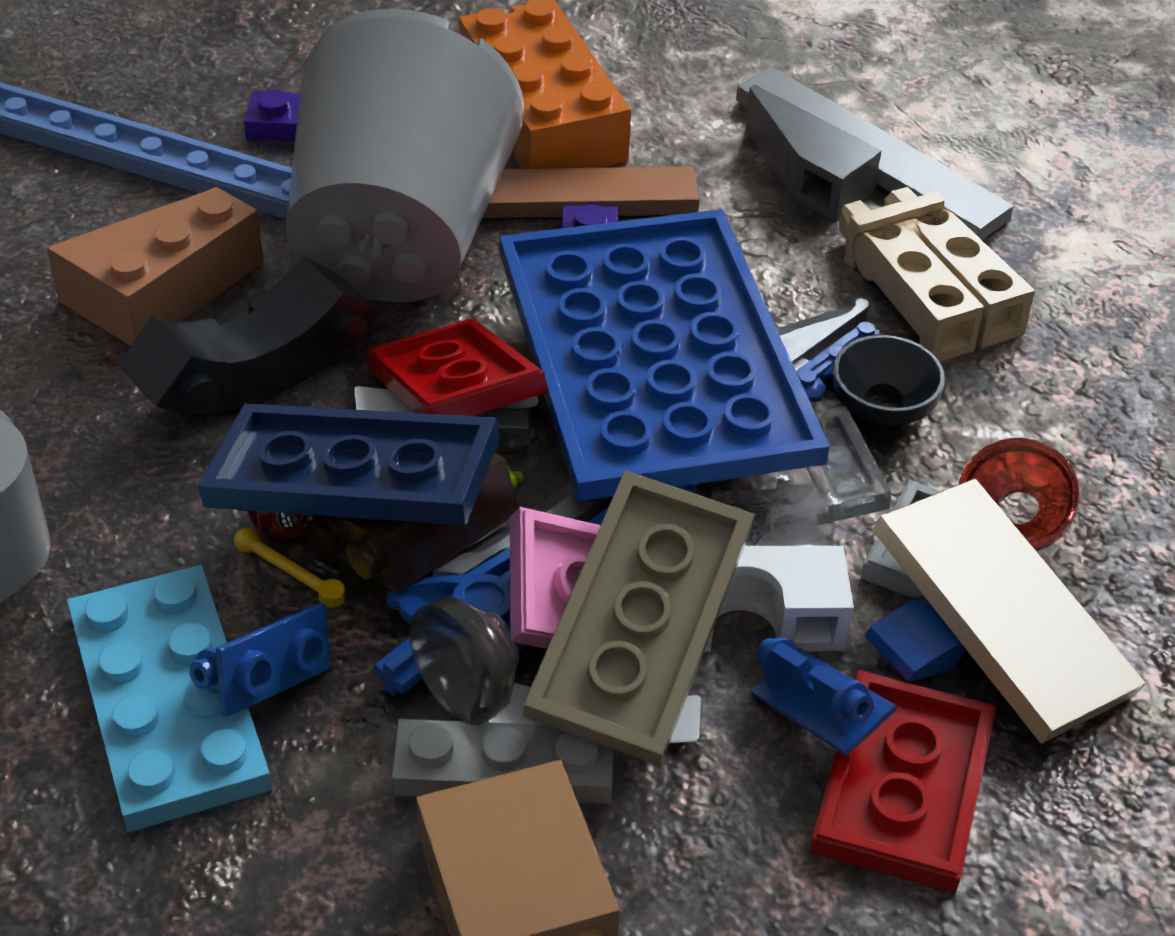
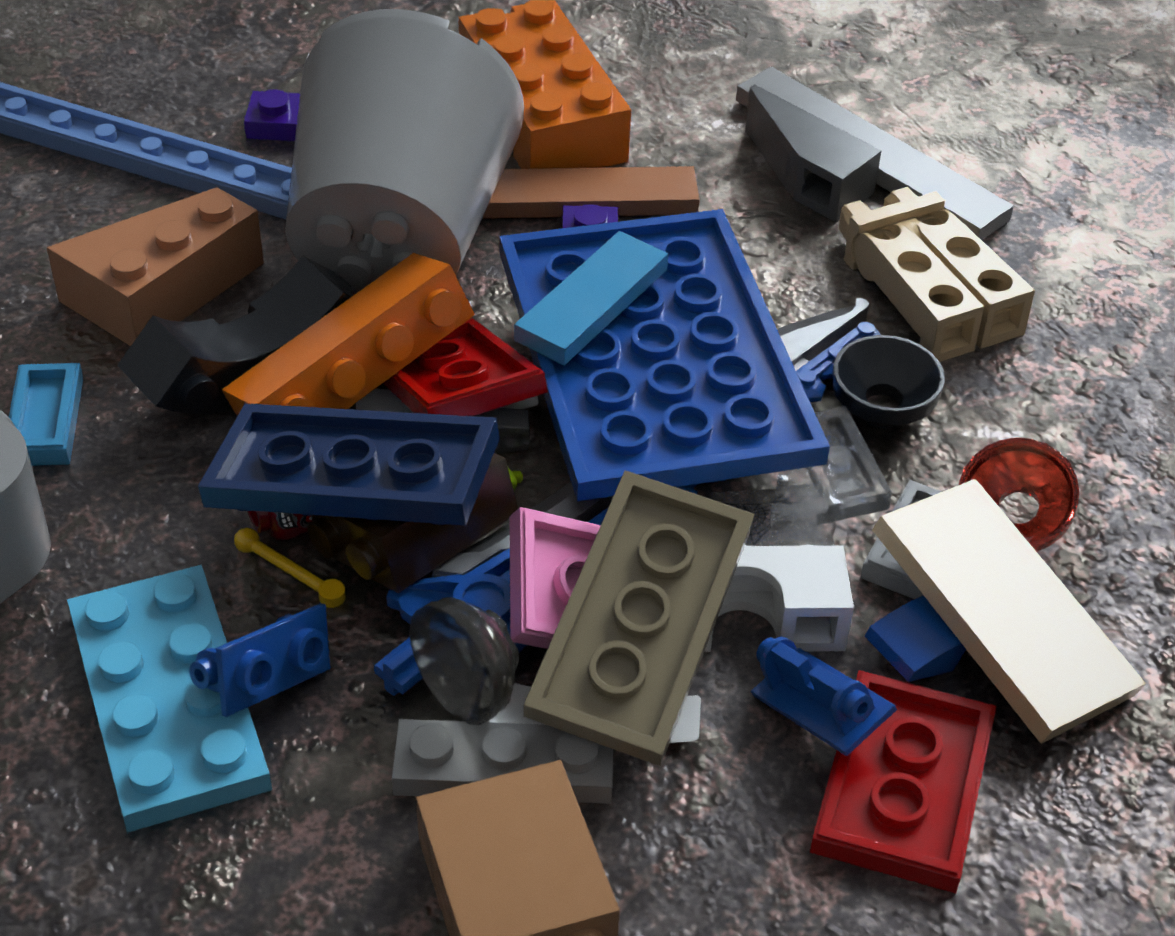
none -> dark azure tile [9,363,84,466]
none -> orange brick [222,253,475,416]
none -> dark azure tile [514,231,669,366]

